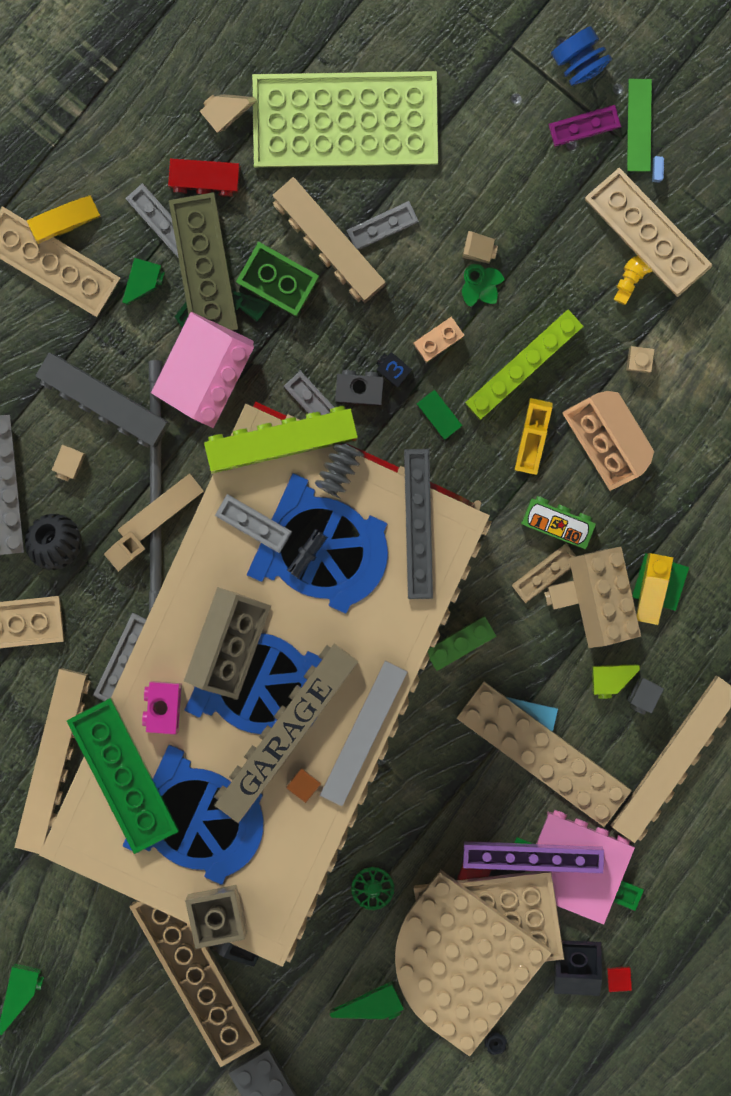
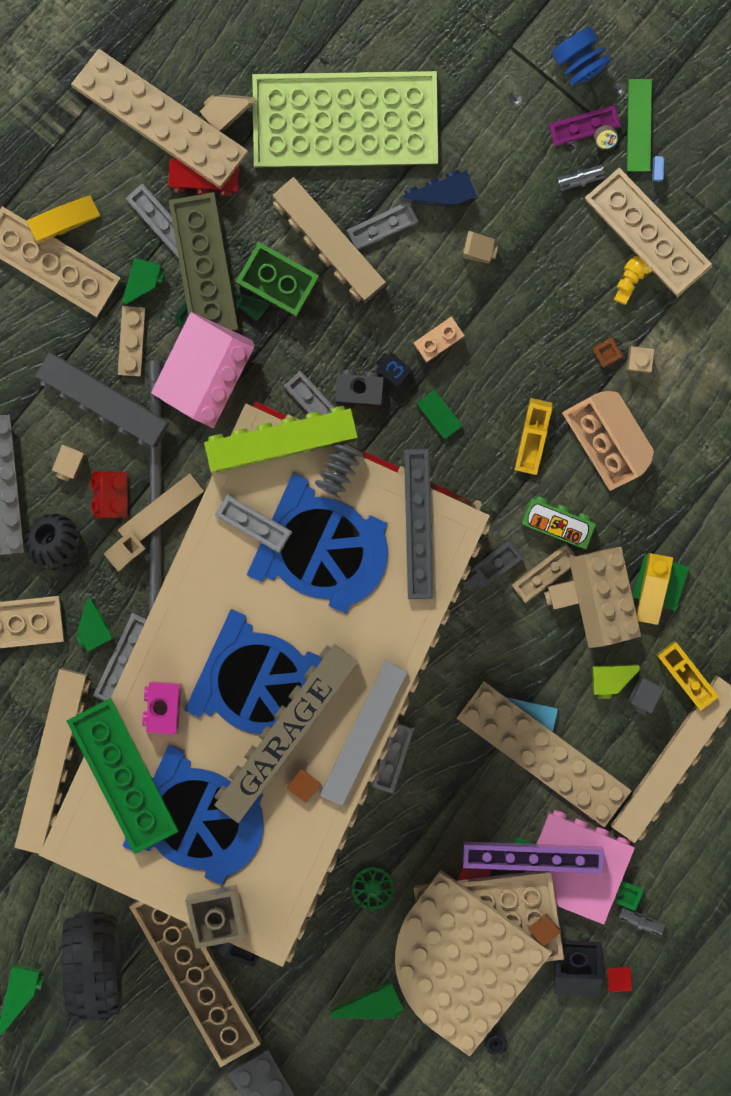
dark tan slope [184,587,271,699] -> none
black pin [287,529,328,579] -> none
bright green brick [428,616,496,671] -> none
green plate [462,264,505,307] -> none
lime brick [464,310,583,420] -> none
none -> black tyre [62,912,122,1020]
none -> tan plate [71,49,248,189]
none -> green slope [76,598,114,652]
none -> red bracket [90,472,128,518]
none -> tan plate [118,306,146,377]
none -> light grey tile [371,723,414,794]
none -> dark blue slope [400,169,477,208]
none -> dark grey hinge [463,540,523,591]
none -> dark orange tile [528,913,561,947]
none -> dark grey pin [557,164,606,192]
none -> dark orange tile [592,337,623,368]
none -> tile [594,125,618,149]
none -> dark grey pin [617,906,665,937]
none -> yellow slope [656,641,719,711]

